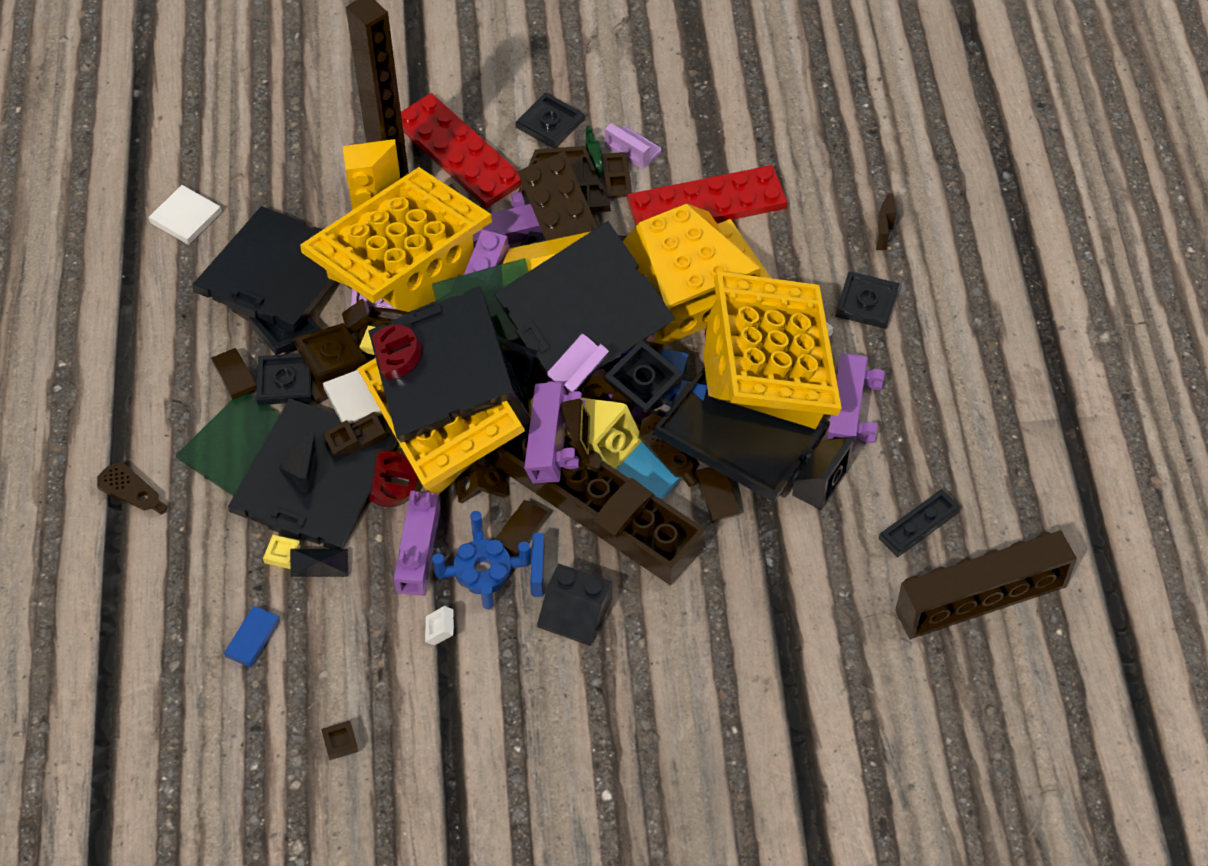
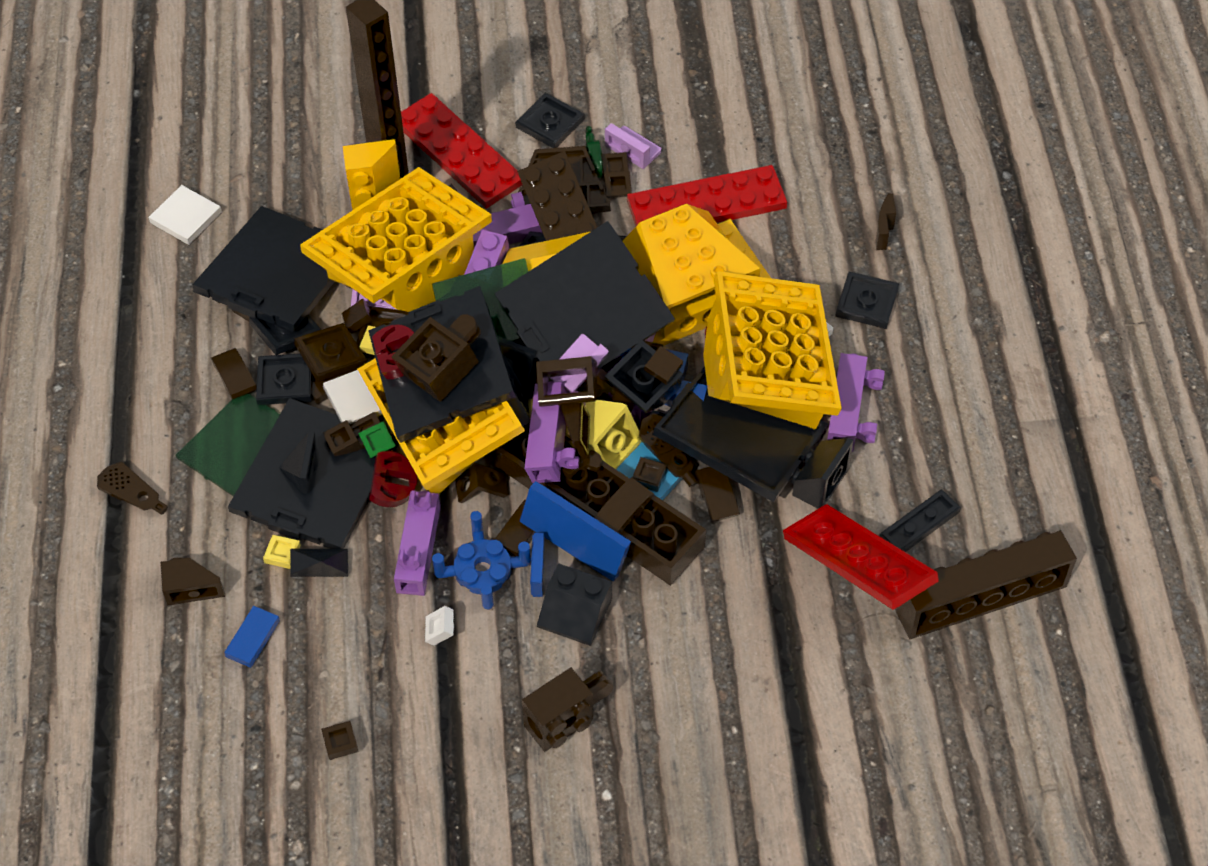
none -> dark brown slope [160,557,225,606]
none -> green tile [358,421,396,458]
none -> dark brown brick [392,314,481,402]
none -> blue tile [520,481,631,582]
none -> dark brown brick [522,667,614,752]
none -> dark brown tile [536,356,598,407]
none -> dark brown tile [632,457,667,492]
none -> dark brown tile [644,346,683,385]
none -> red plate [783,504,939,610]

